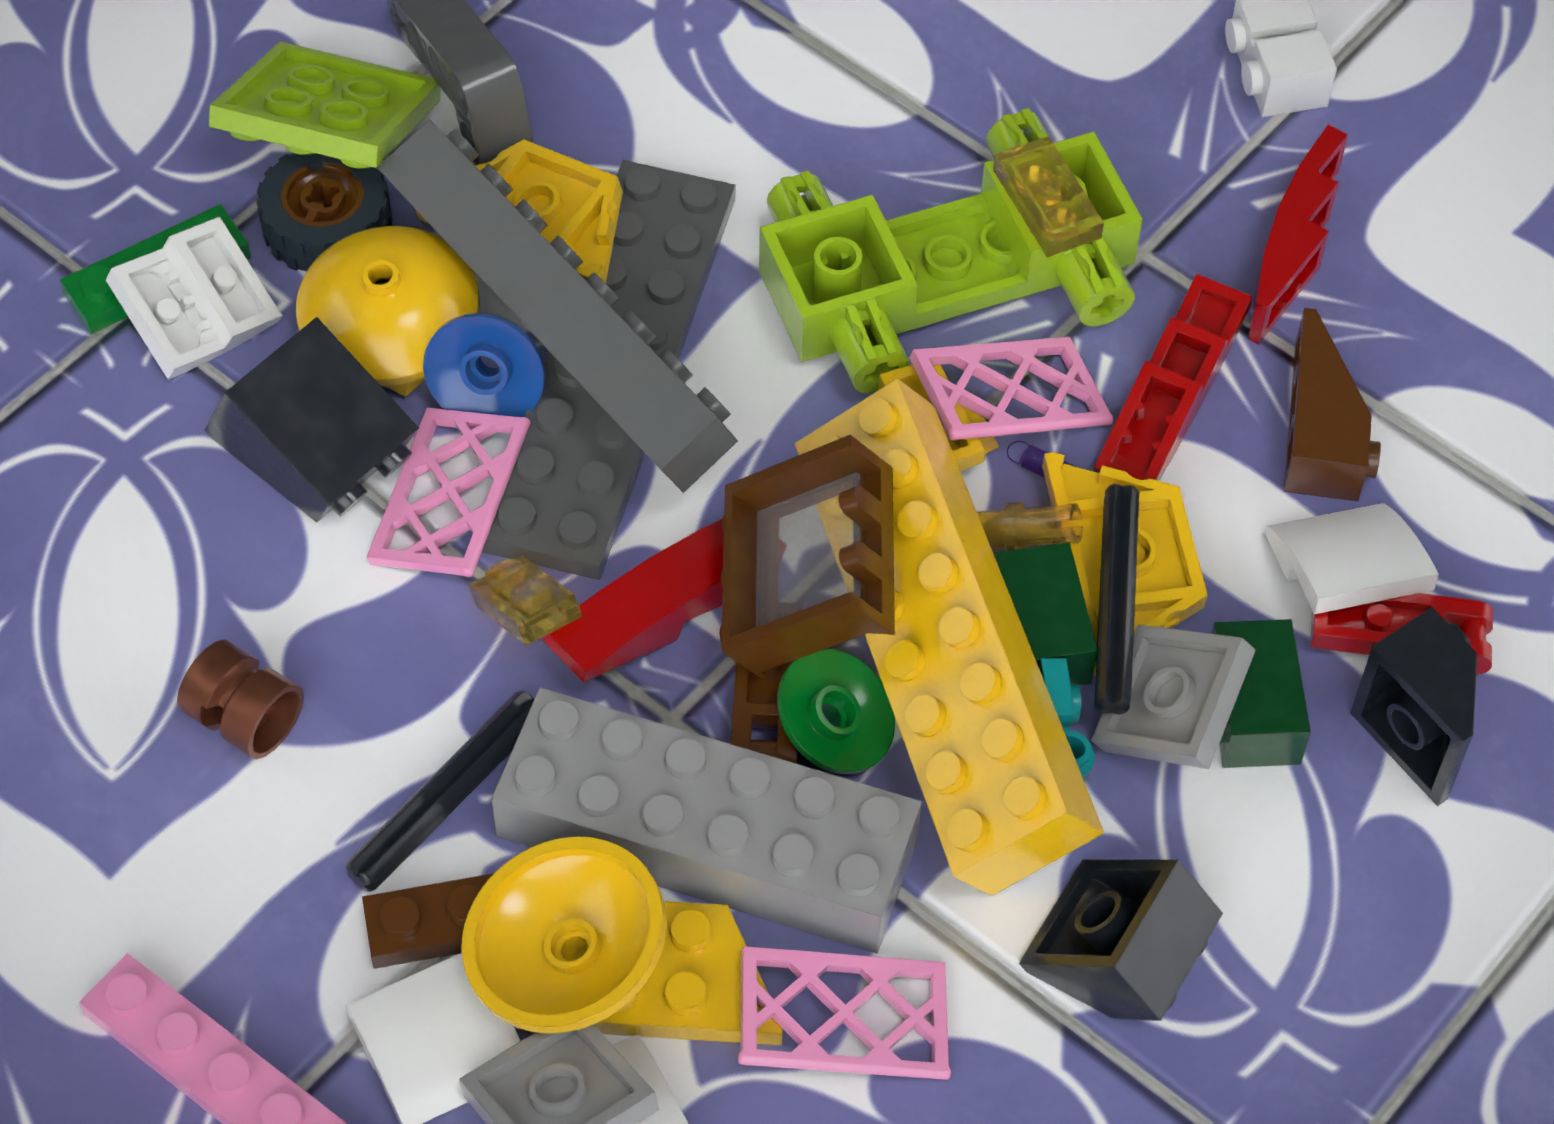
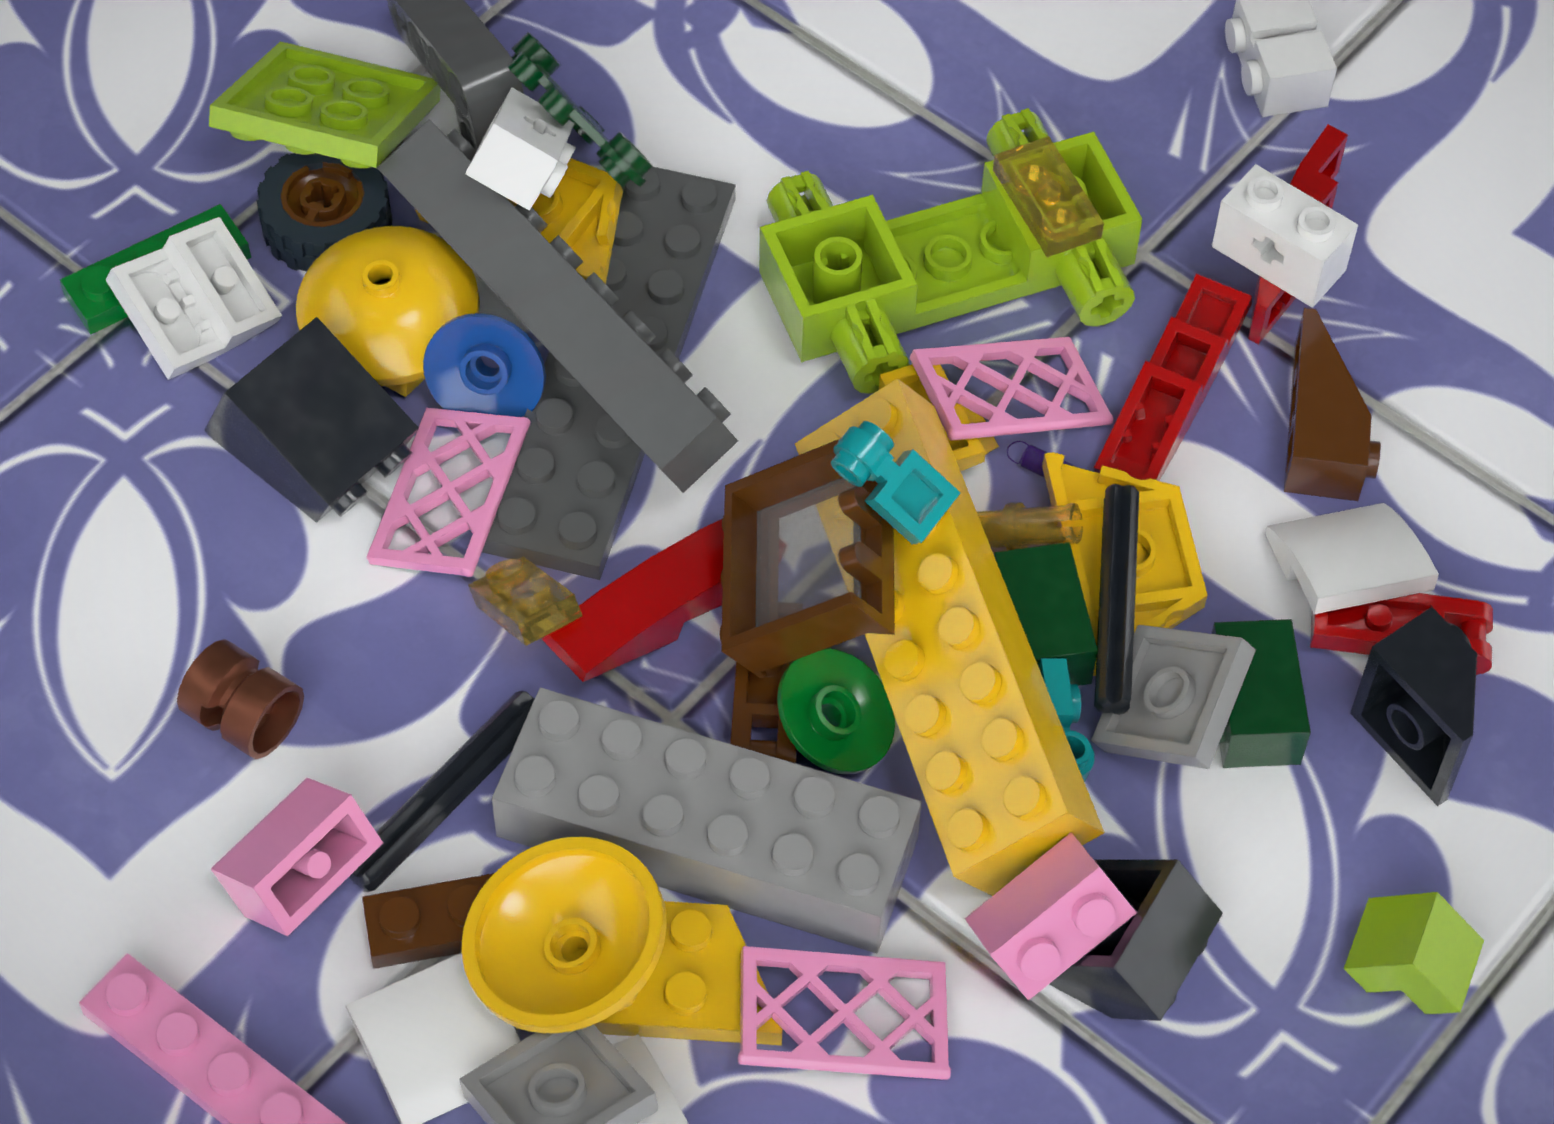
none -> bright pink brick [211,778,383,936]
none -> white brick [465,87,576,211]
none -> dark green plant [507,32,653,187]
none -> teal plate [831,421,961,544]
none -> bright pink brick [965,832,1137,1001]
none -> white brick [1212,164,1358,308]
none -> lime piece [1343,892,1484,1014]

